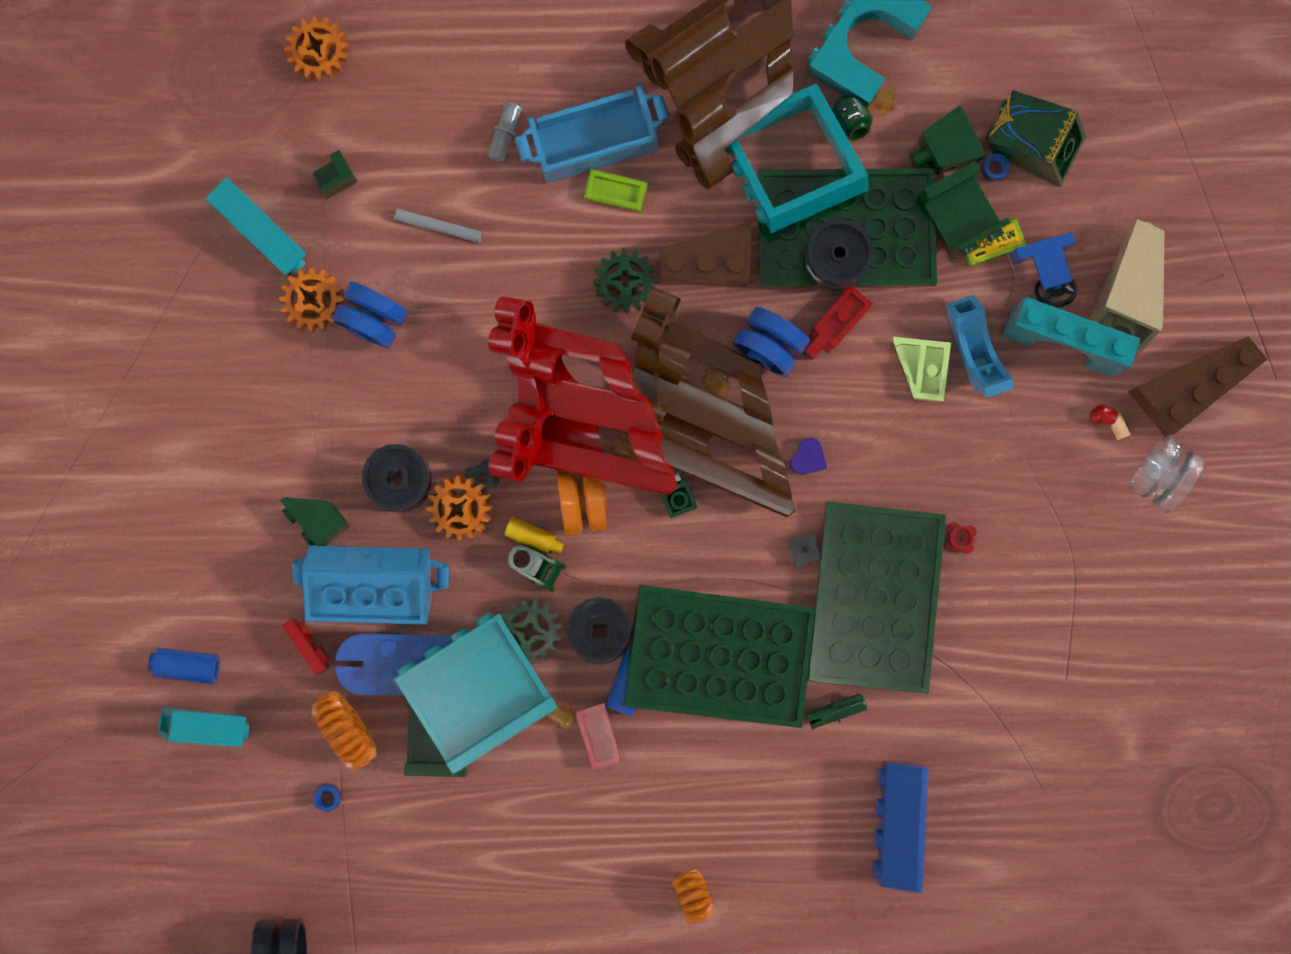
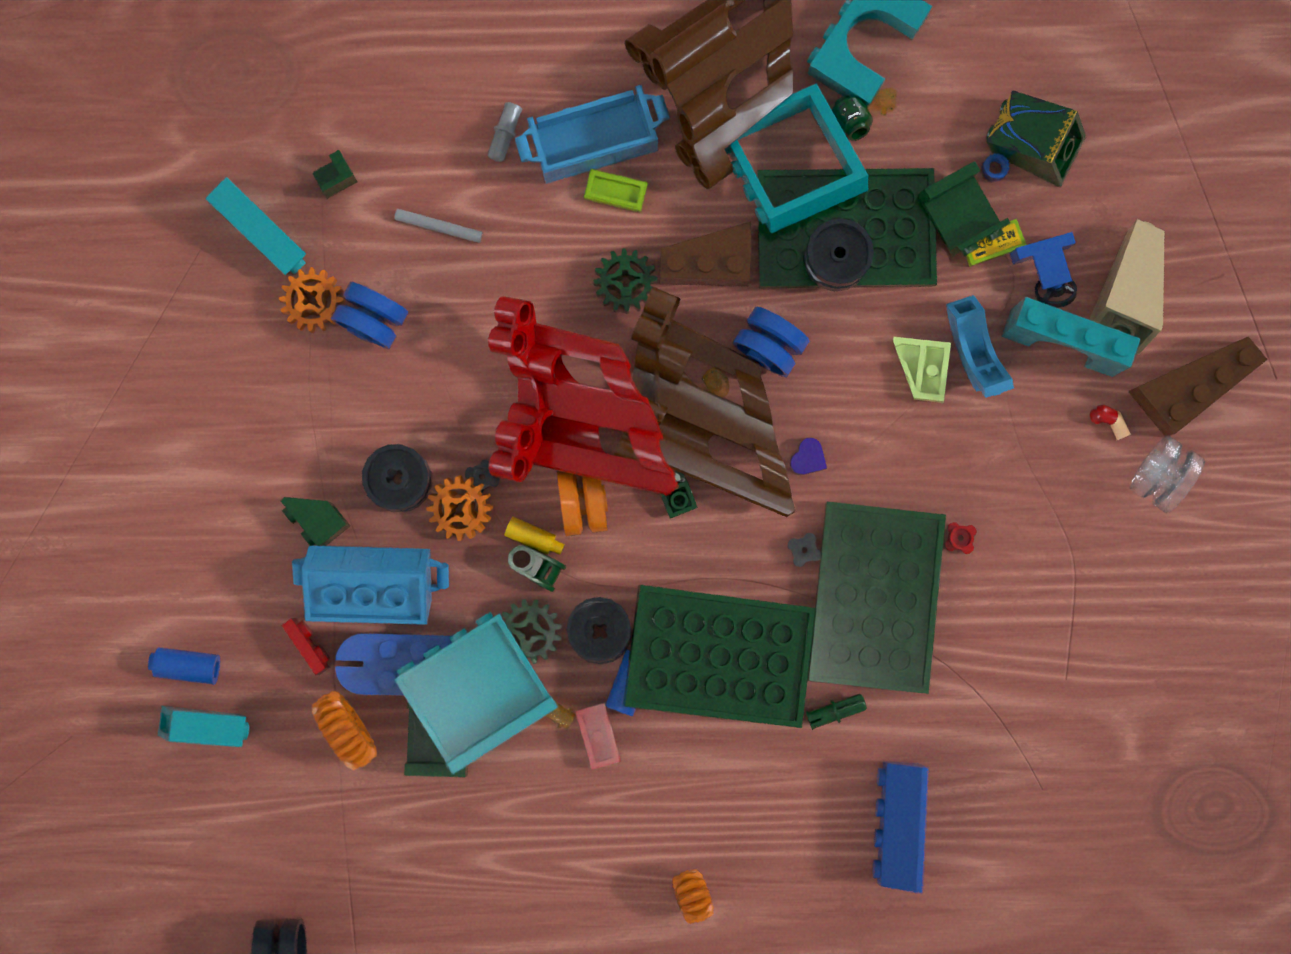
orange gear [284,16,350,82] -> none
blue axle [313,783,342,812] -> none
red hinge [803,287,873,361] -> none
dark green torso [909,105,986,175] -> none

